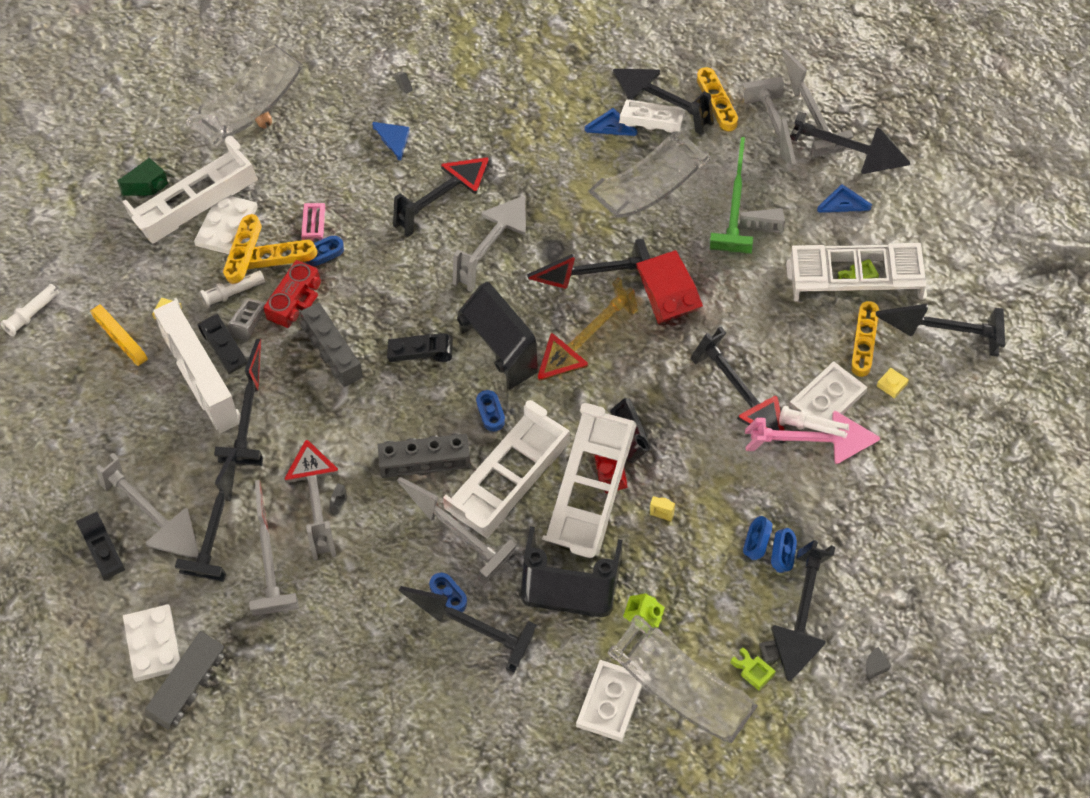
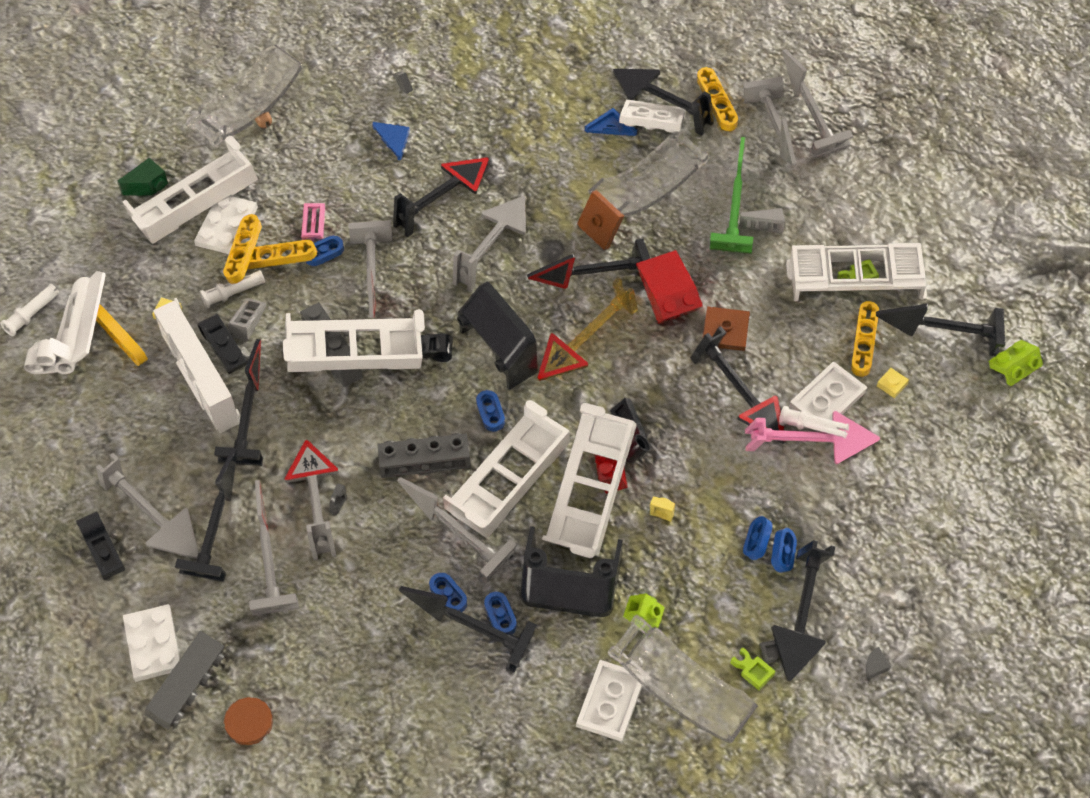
red piece [263,260,321,328] -> none
black piece [790,111,911,174] -> none
blue tile [817,184,872,213] -> none
none -> white panel [24,271,105,374]
none -> dark orange tile [224,697,273,745]
none -> white piece [283,309,425,372]
none -> light grey piece [349,220,393,318]
none -> blue plate [484,592,517,635]
none -> dark orange plate [577,190,624,250]
none -> dark orange plate [703,306,750,351]
none -> lime bracket [988,340,1043,386]

